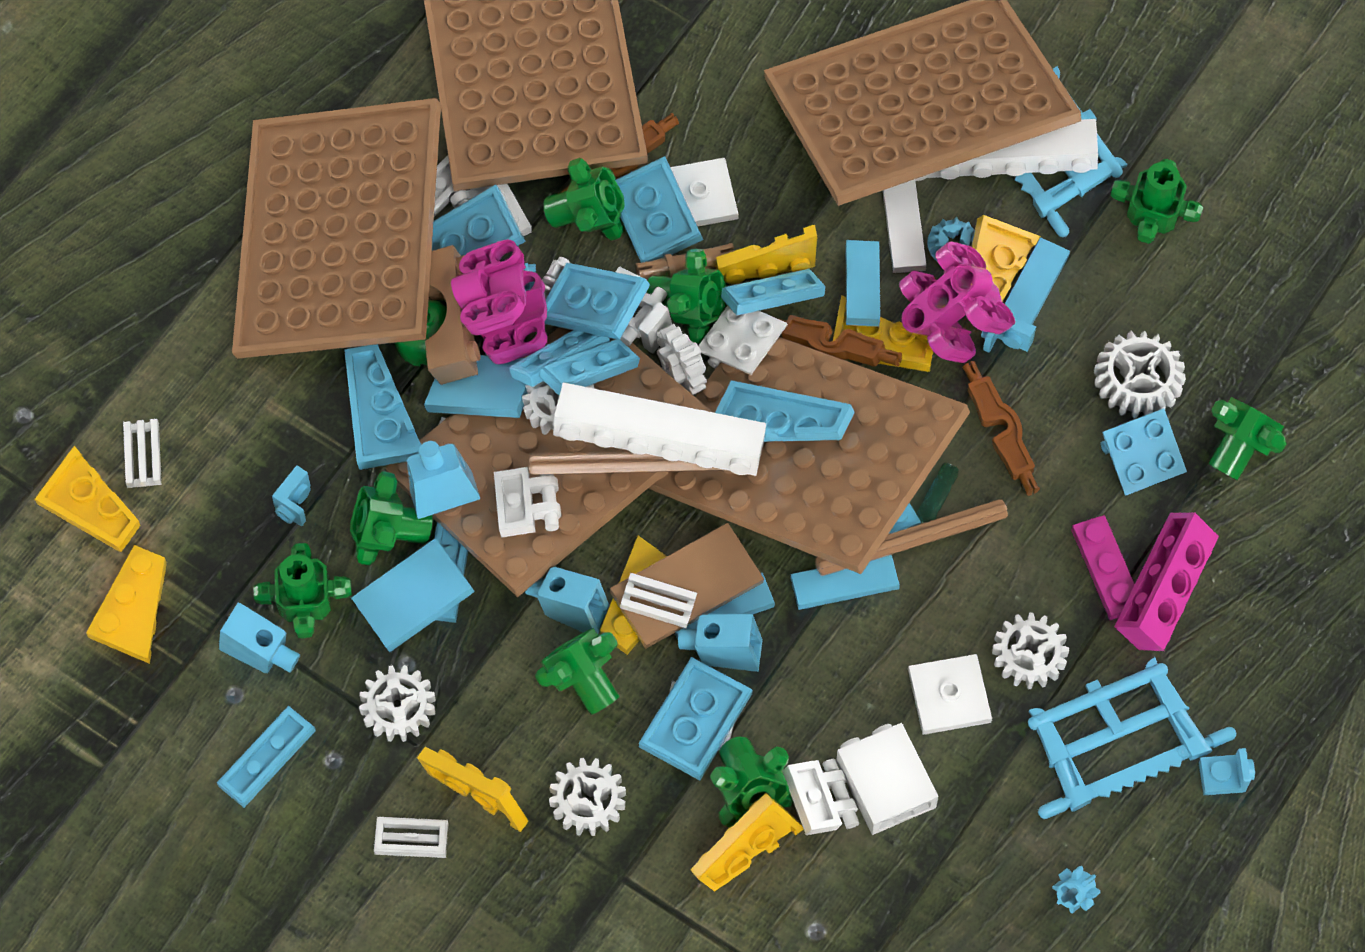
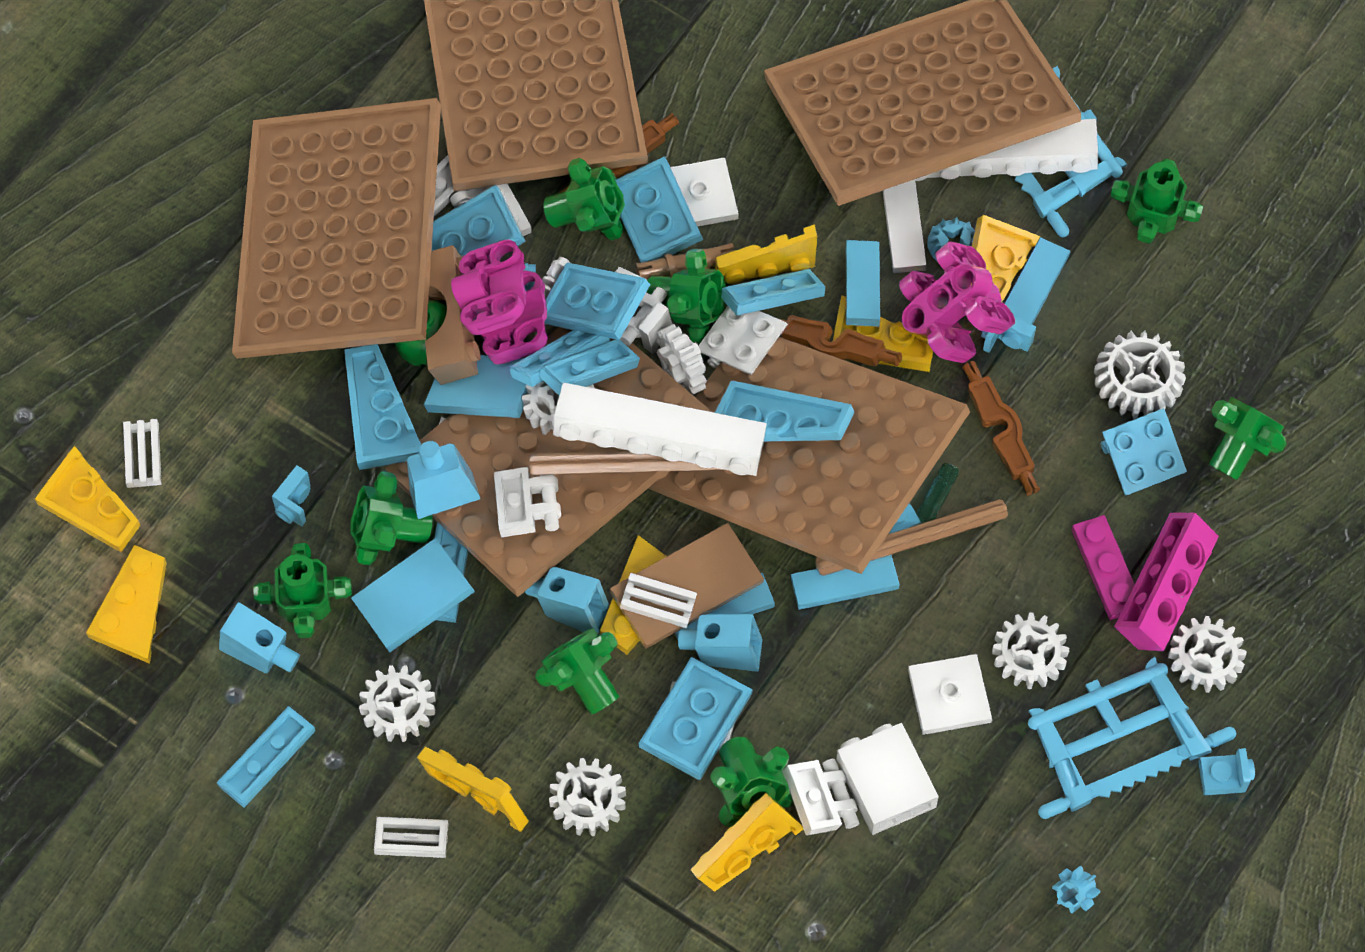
none -> white gear [1168,616,1246,693]

